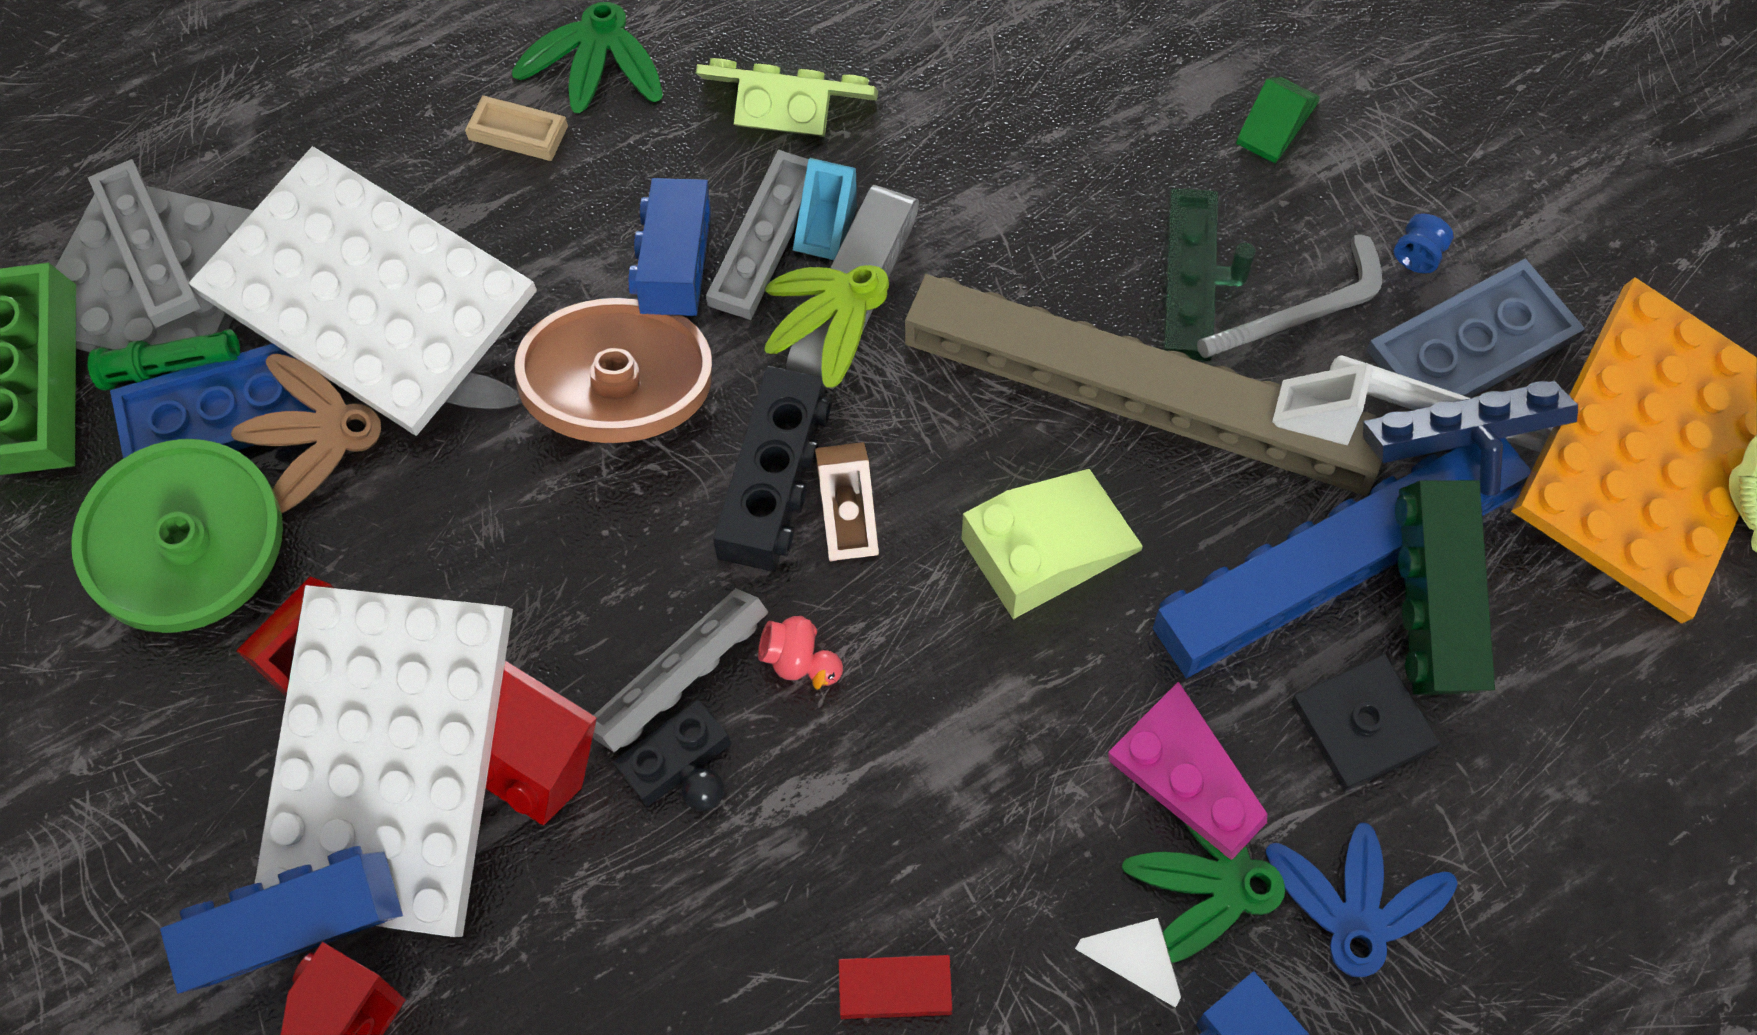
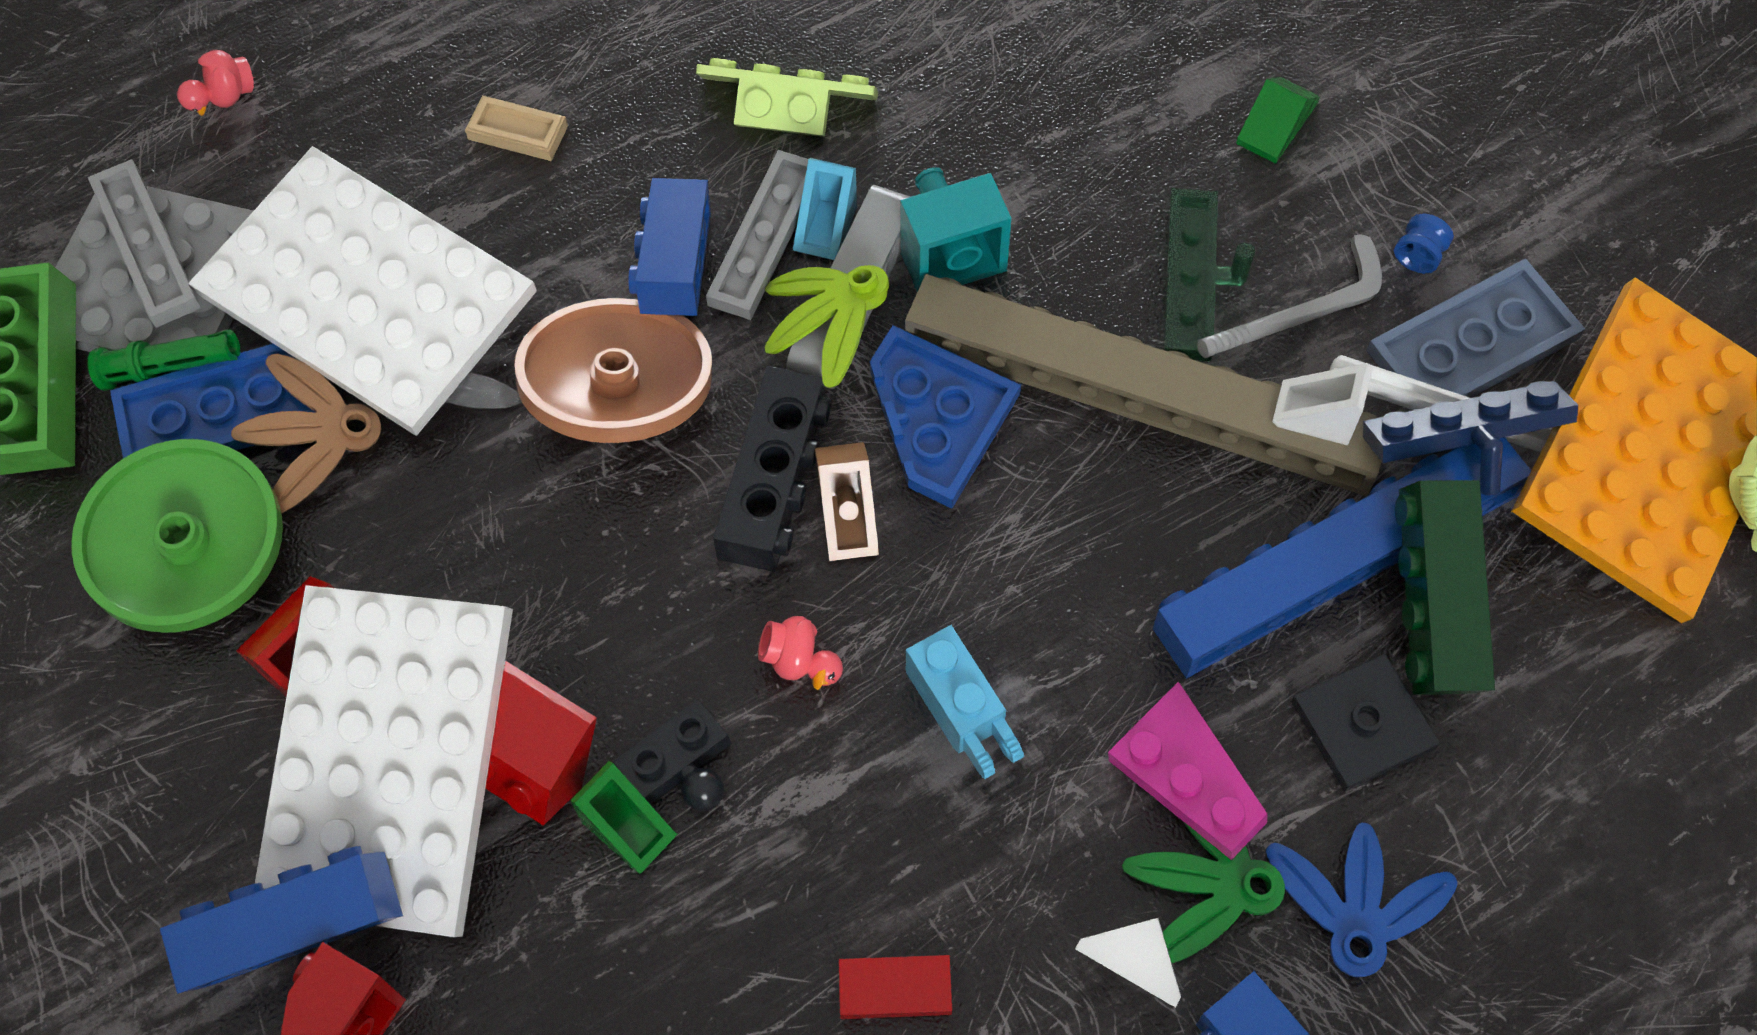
green plant [512,2,662,113] -> none
light grey plate [593,588,769,752] -> none
yellowish green slope [962,469,1143,619] -> none
none -> coral animal [177,50,254,116]
none -> green slope [570,761,677,874]
none -> blue plate [869,325,1021,509]
none -> teal brick [900,167,1012,292]
none -> medium azure hinge [906,625,1024,779]

